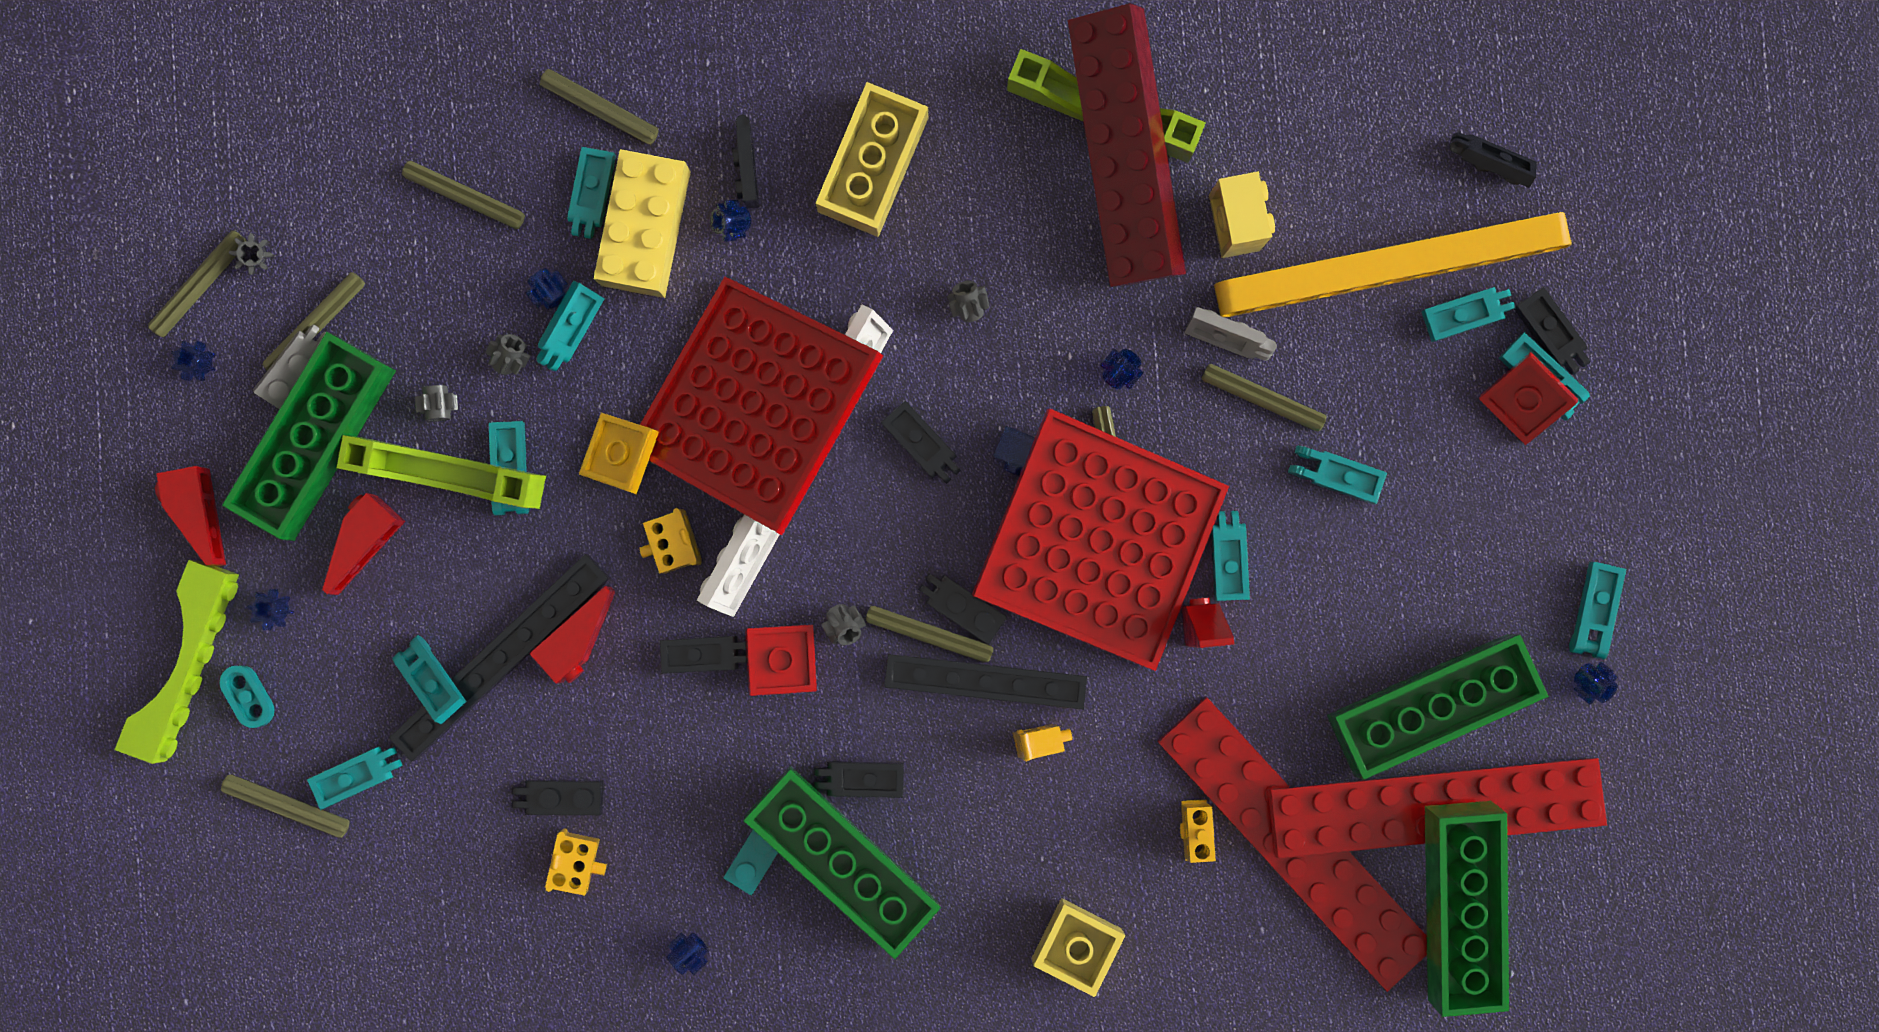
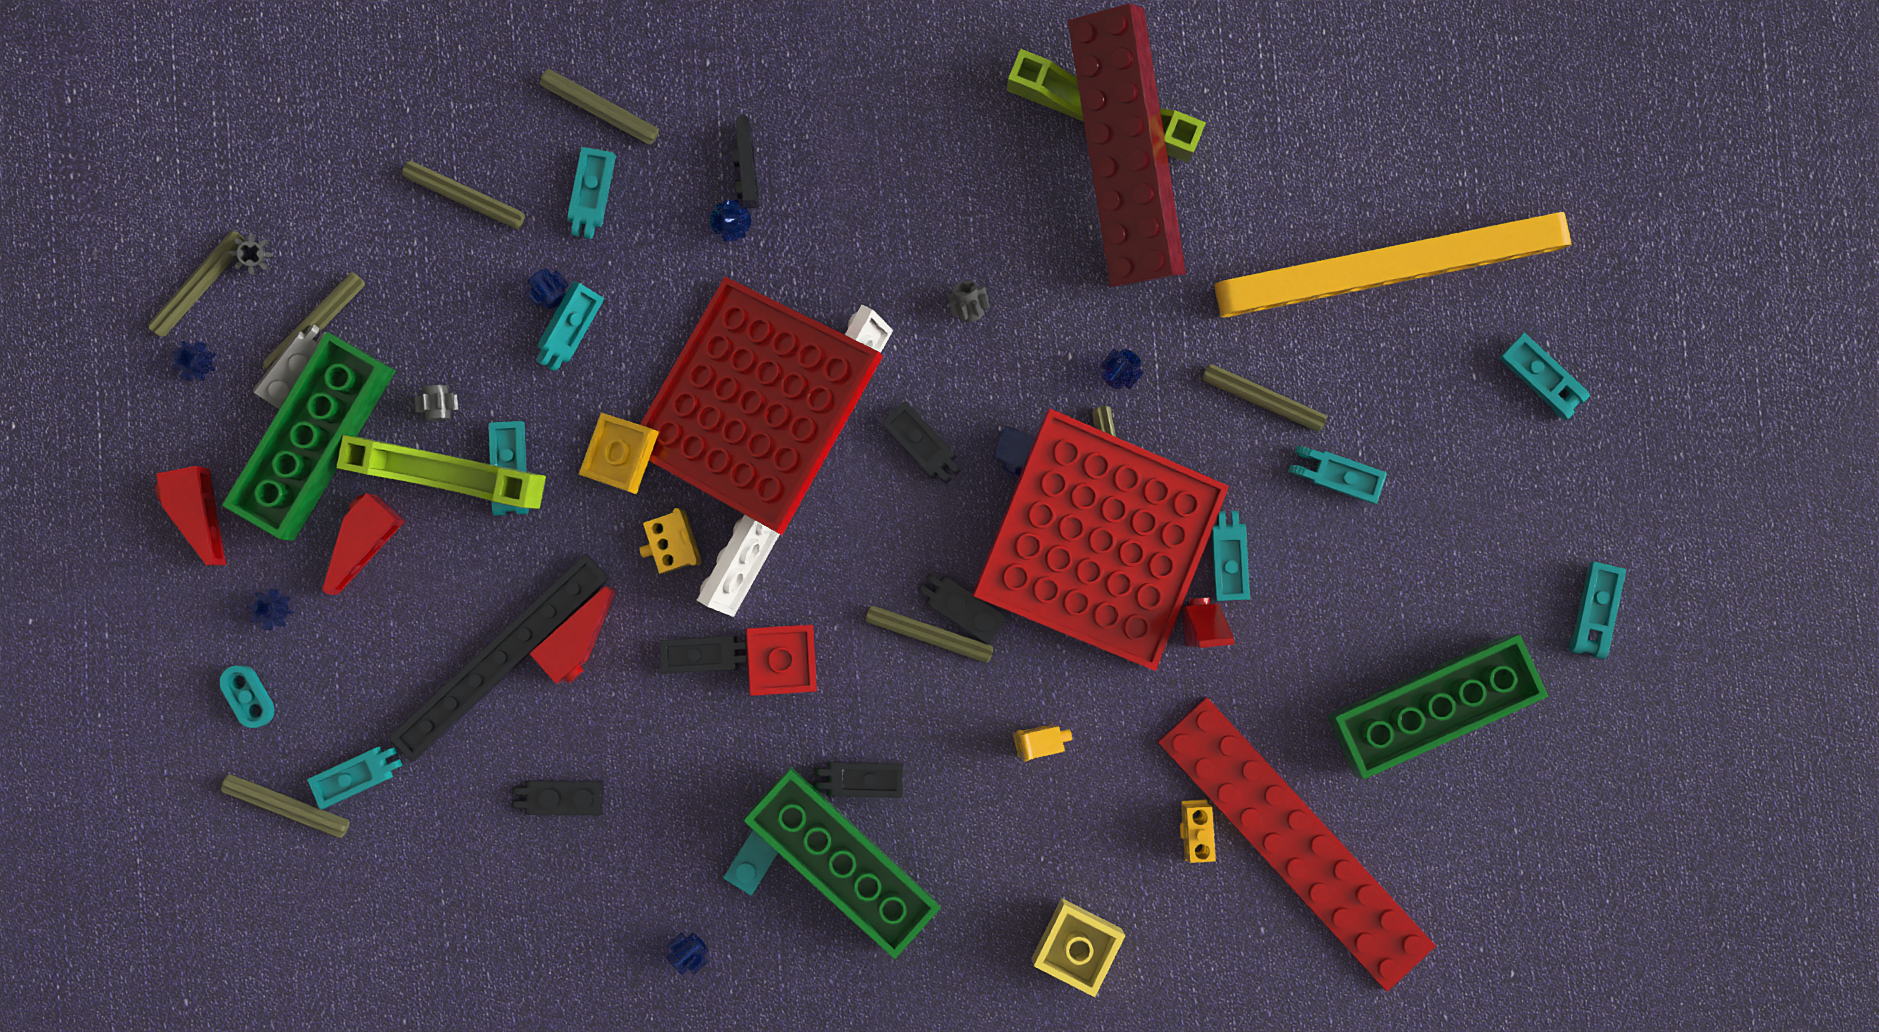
lime arch [115,560,239,764] -> none
teal plate [392,635,467,724] -> none
dark grey gear [485,334,530,375] -> none
yellow piece [545,828,607,896] -> none
light yellow brick [593,149,691,298] -> none
light yellow brick [815,82,928,237] -> none
dark grey gear [821,604,866,645] -> none
black plate [884,654,1087,710] -> none
light grey hinge [1184,307,1277,361] -> none
light yellow brick [1209,171,1275,258] -> none
red plate [1268,758,1607,858] -> none
teal hinge [1421,287,1516,342] -> none
green brick [1425,801,1509,1017] -> none
black hinge [1450,132,1537,188] -> none
red plate [1479,352,1578,445] -> none
black hinge [1514,287,1590,375] -> none
clear blue gear [1574,662,1618,705] -> none

